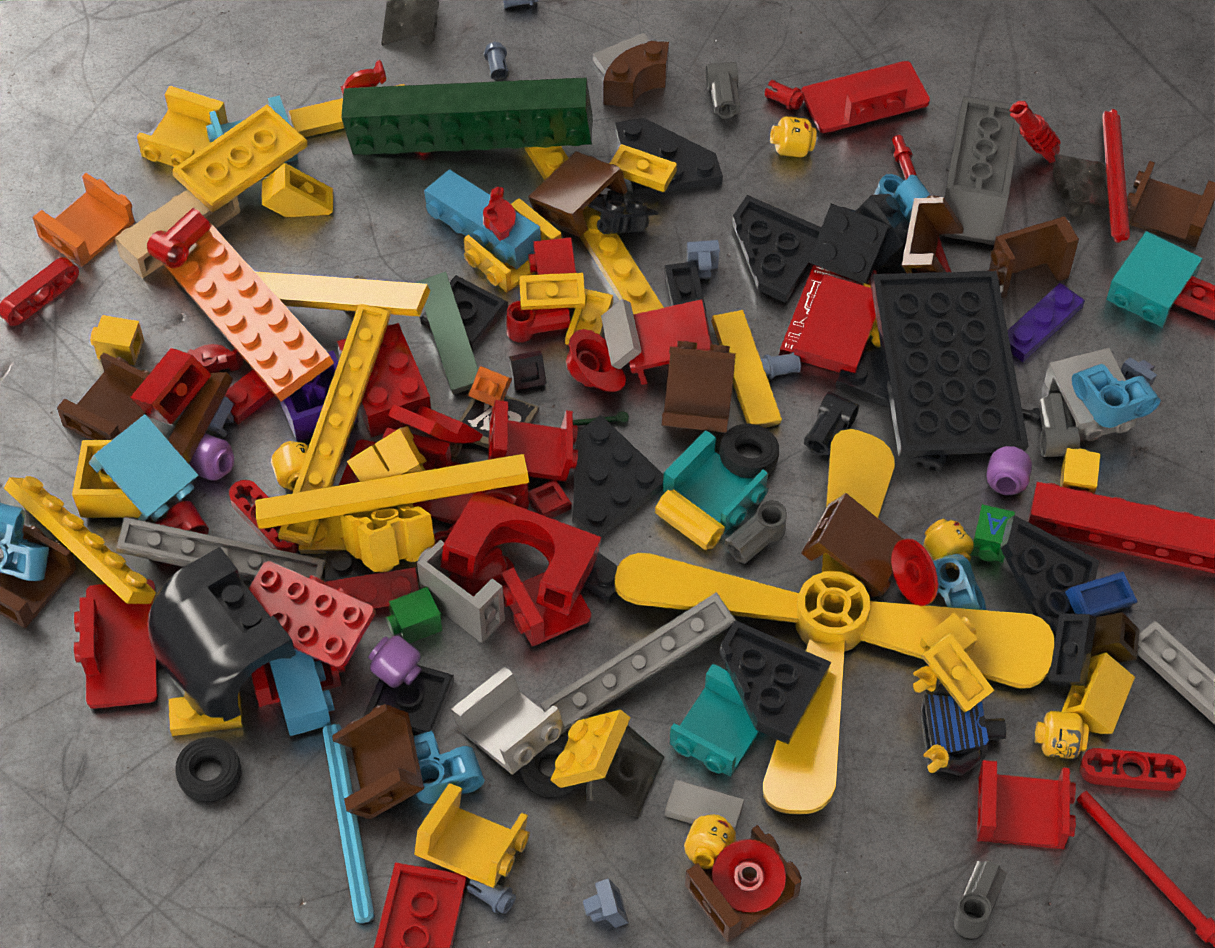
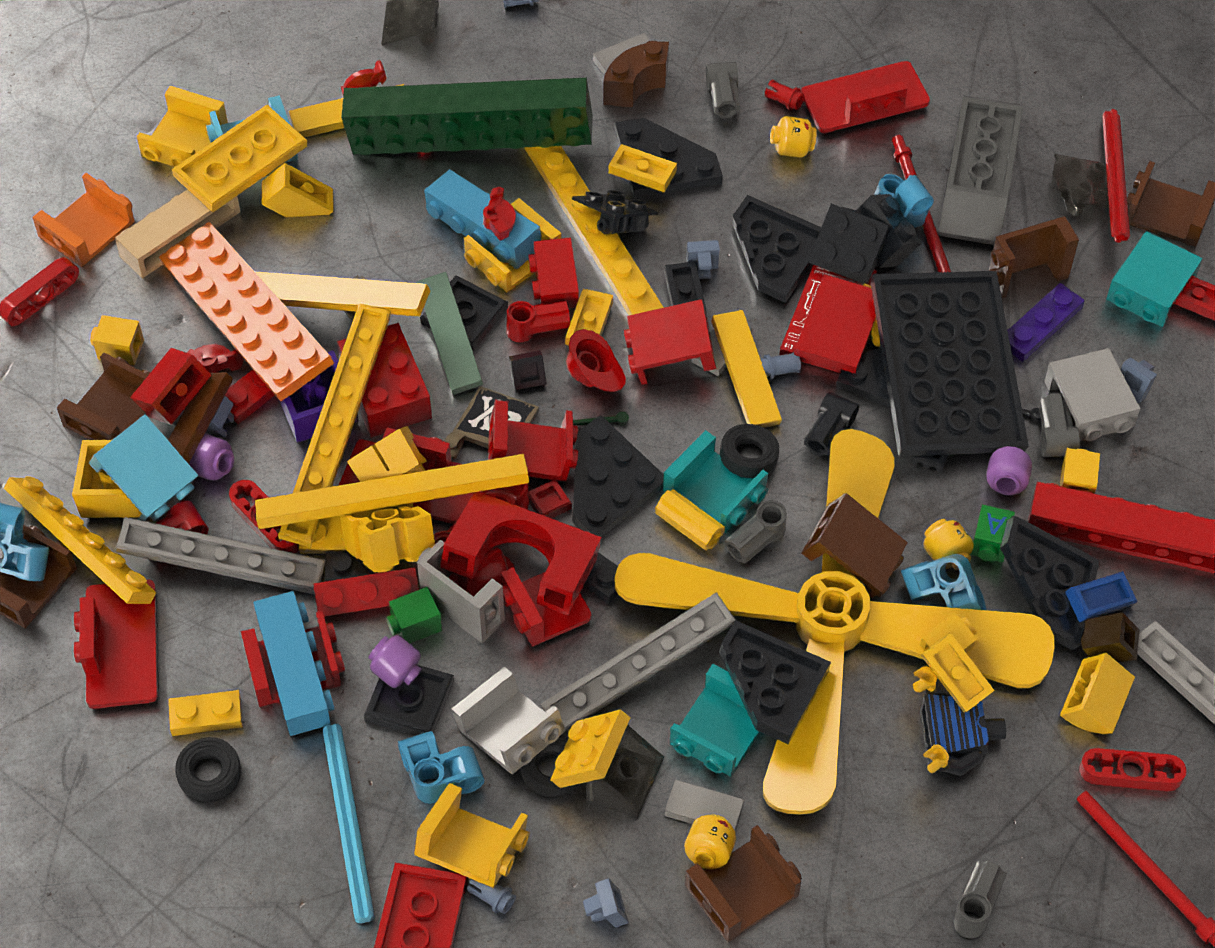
red piece [147,208,211,269] -> none
black piece [148,547,296,722] -> none
bracket [248,561,376,669] -> none
yellow head [271,441,309,491] -> none
reddish brown panel [332,704,424,819] -> none
red slope [388,404,483,443] -> none
orange tile [468,366,512,406] -> none
sand blue pin [484,42,509,81] -> none
yellow plate [519,273,585,310] -> none
reddish brown panel [528,151,628,237] -> none
light grey tile [601,299,642,369] -> none
reddish brown panel [661,341,736,433] -> none
red dish [712,839,786,912] -> none
red dish [891,538,938,606] -> none
reddish brown panel [902,195,964,273] -> none
red panel [977,760,1076,849] -> none
red hinge [1010,101,1061,163] -> none
yellow head [1035,711,1089,759] -> none
black plate [1049,614,1097,686] -> none
dark azure piece [1071,364,1161,428] -> none

